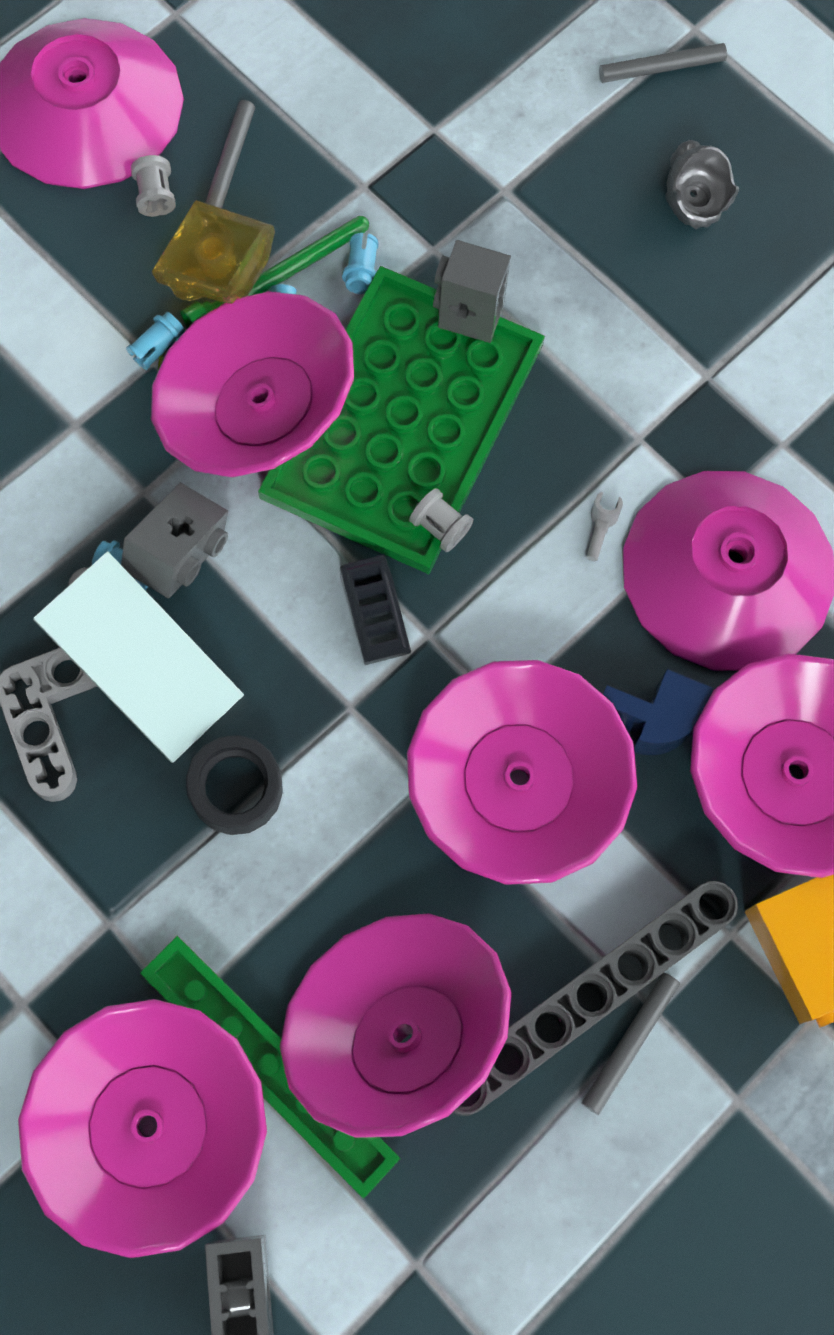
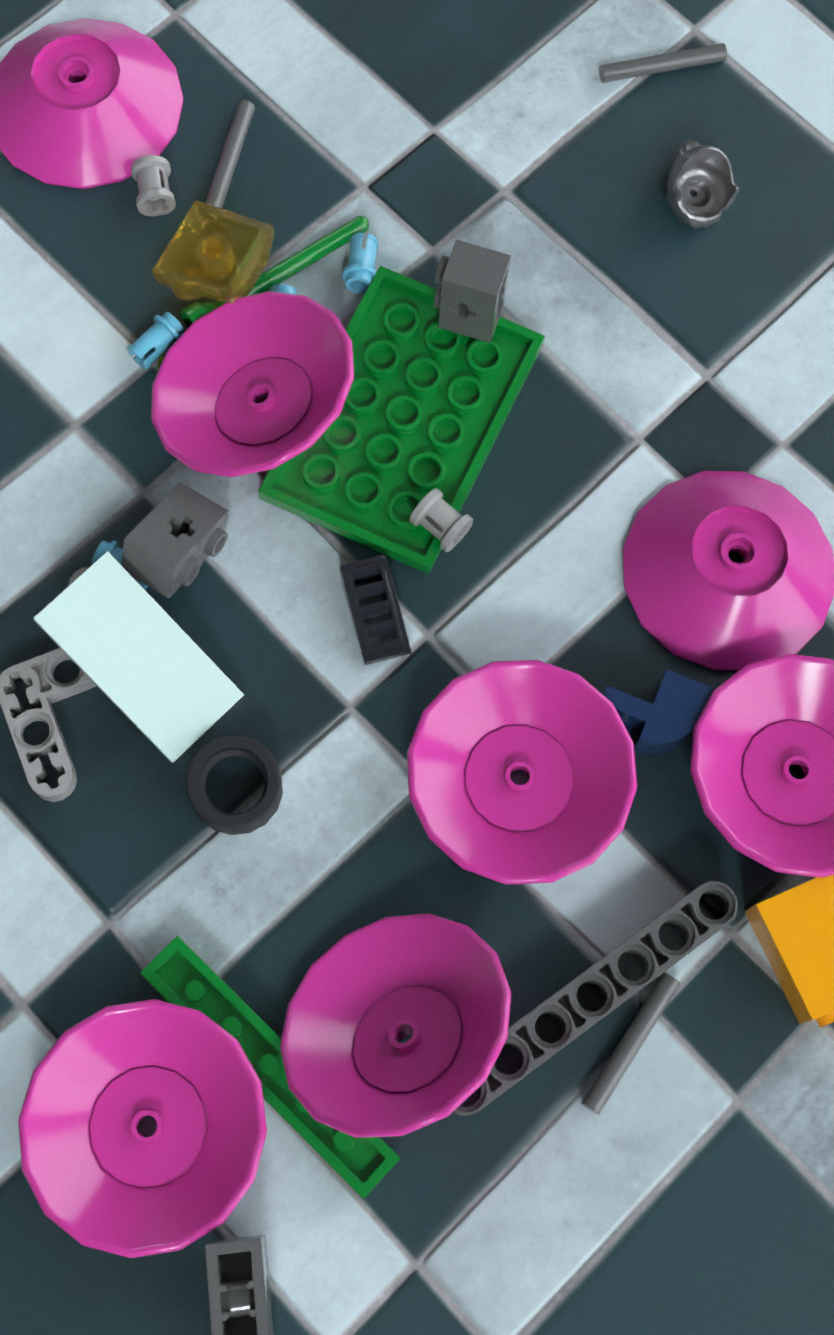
light grey hand [586,492,623,561] -> none

